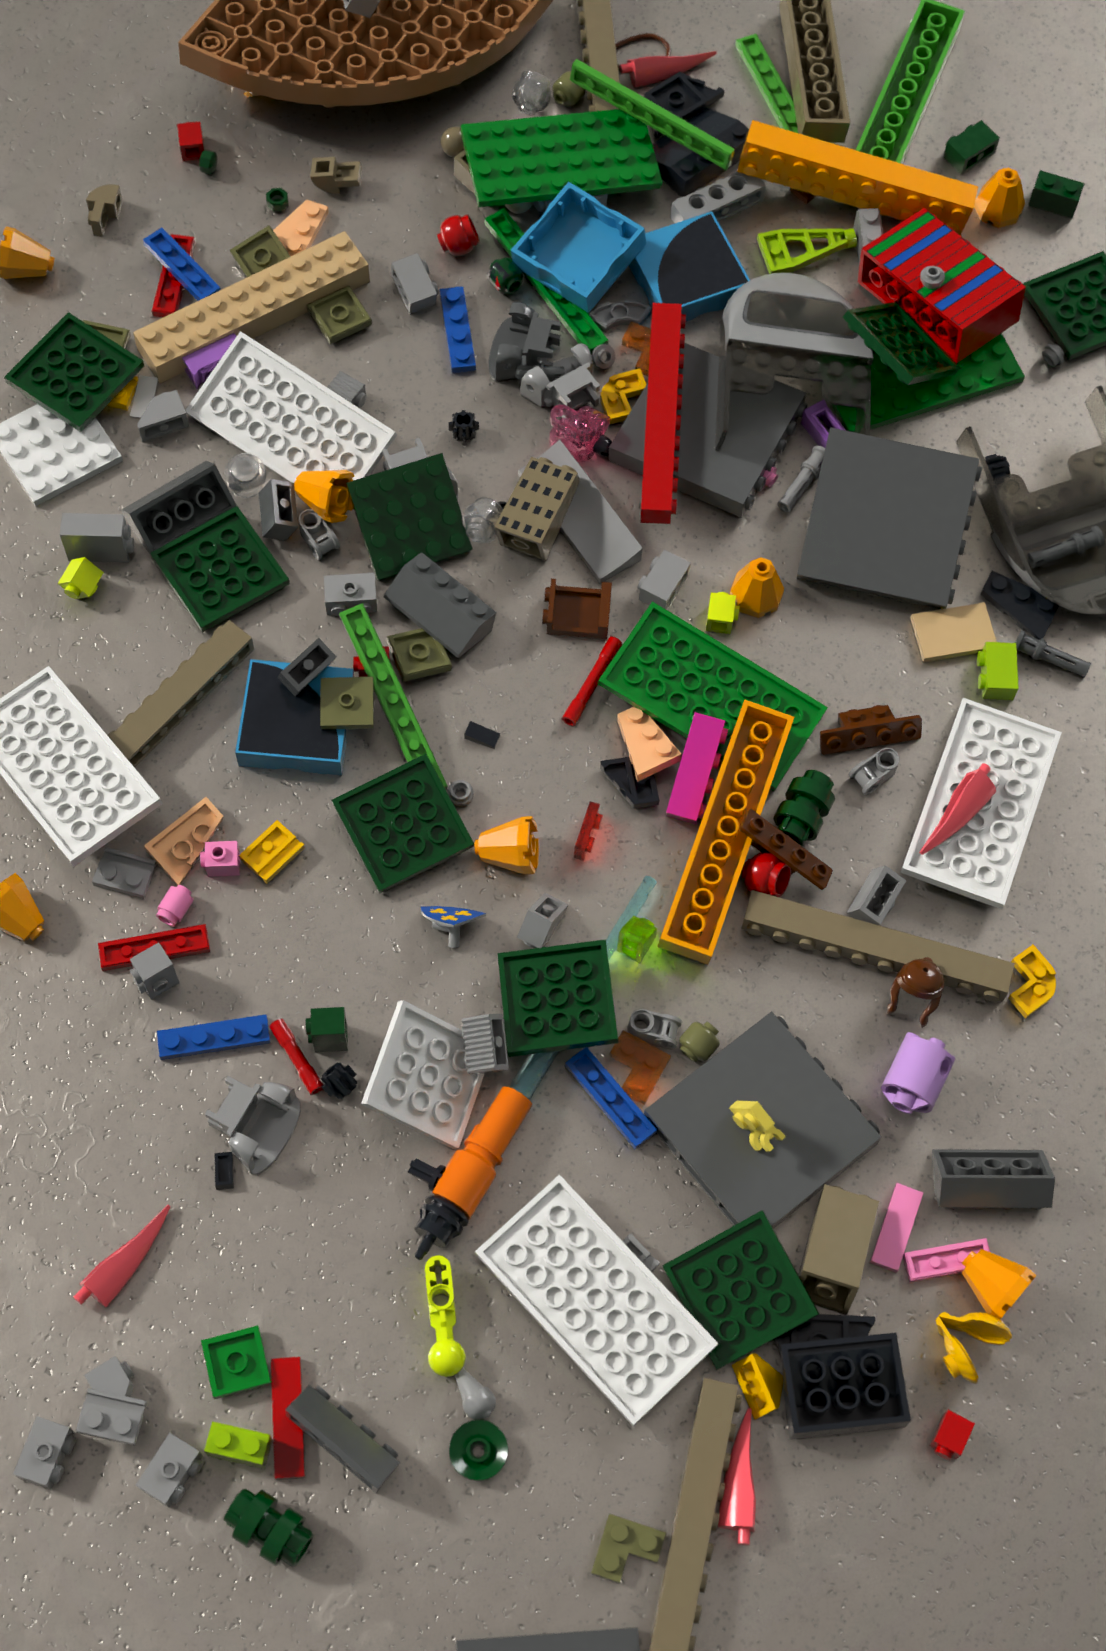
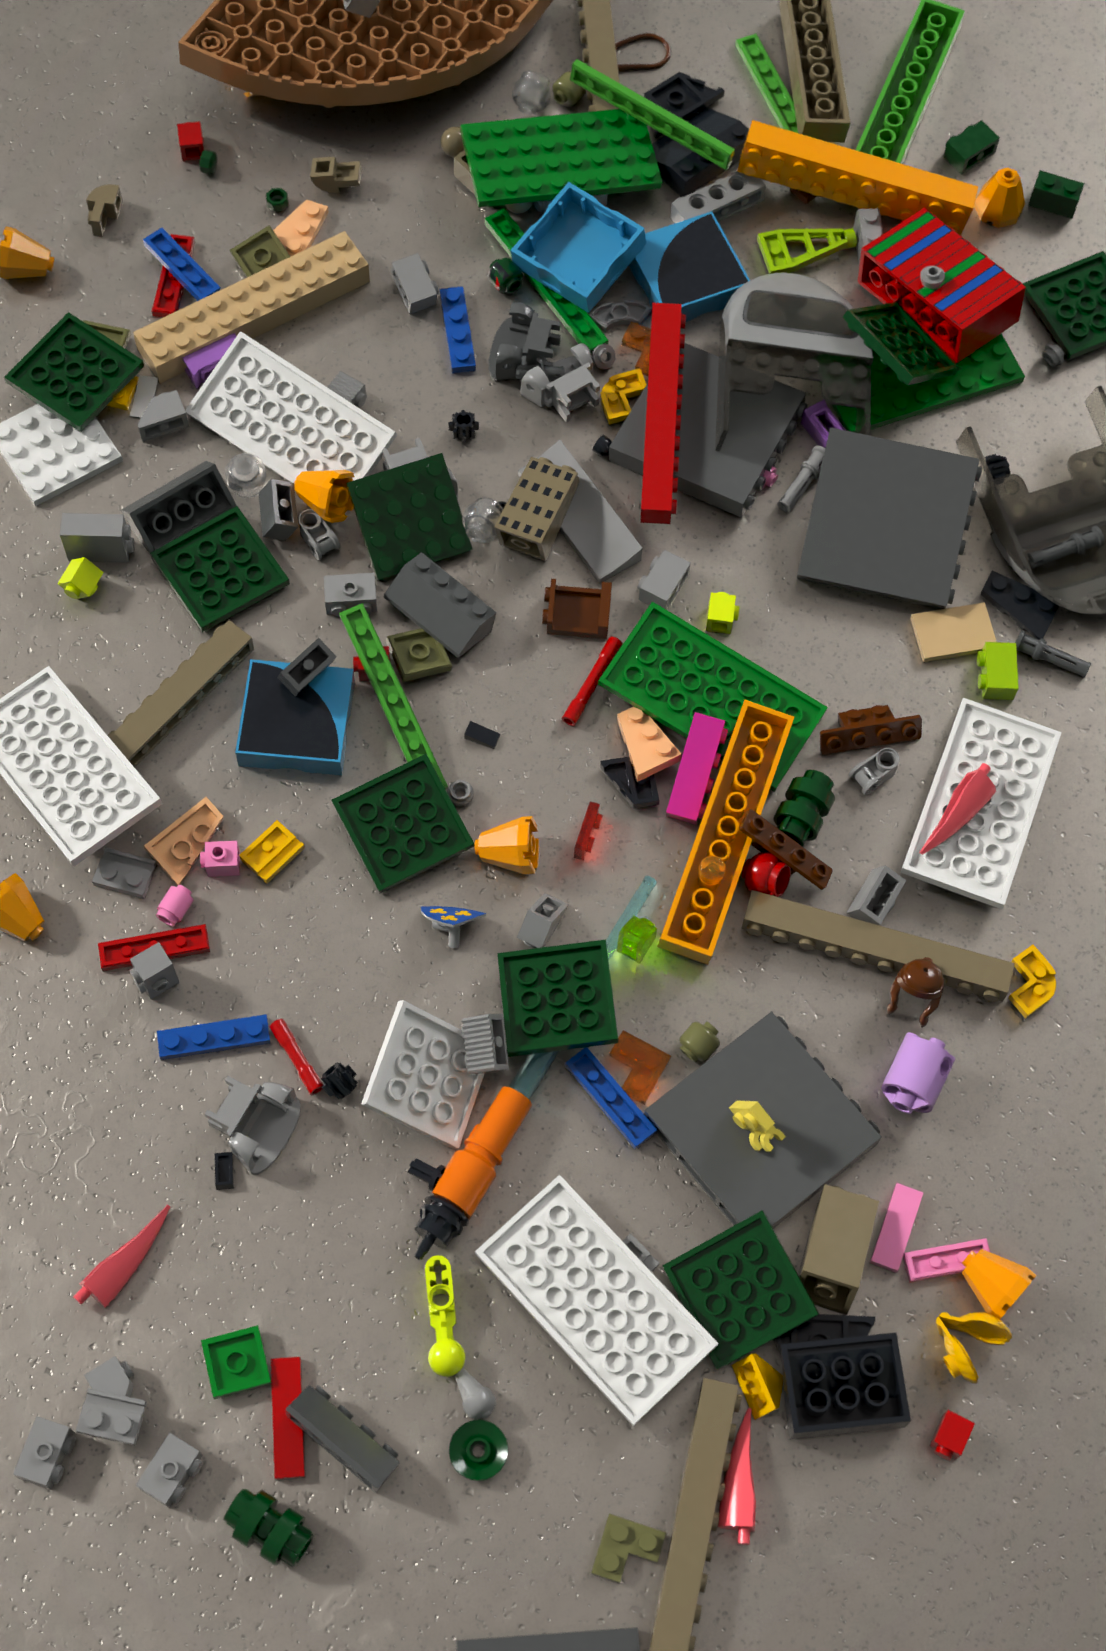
lime brick [204,1421,273,1469] -> none
dark green brick [306,1007,348,1052] -> none
olive plate [307,286,372,344] -> none
olive plate [320,677,374,729] -> none
red piece [437,214,480,257] -> none
clear pink piece [549,404,611,462] -> none
coral piece [619,51,717,88] -> none
light grey piece [627,1009,682,1049] -> none
light orange cone [729,557,784,618] -> none
dark grey slope [932,1149,1055,1210] -> none
none -> clear yellow piece [698,856,726,885]

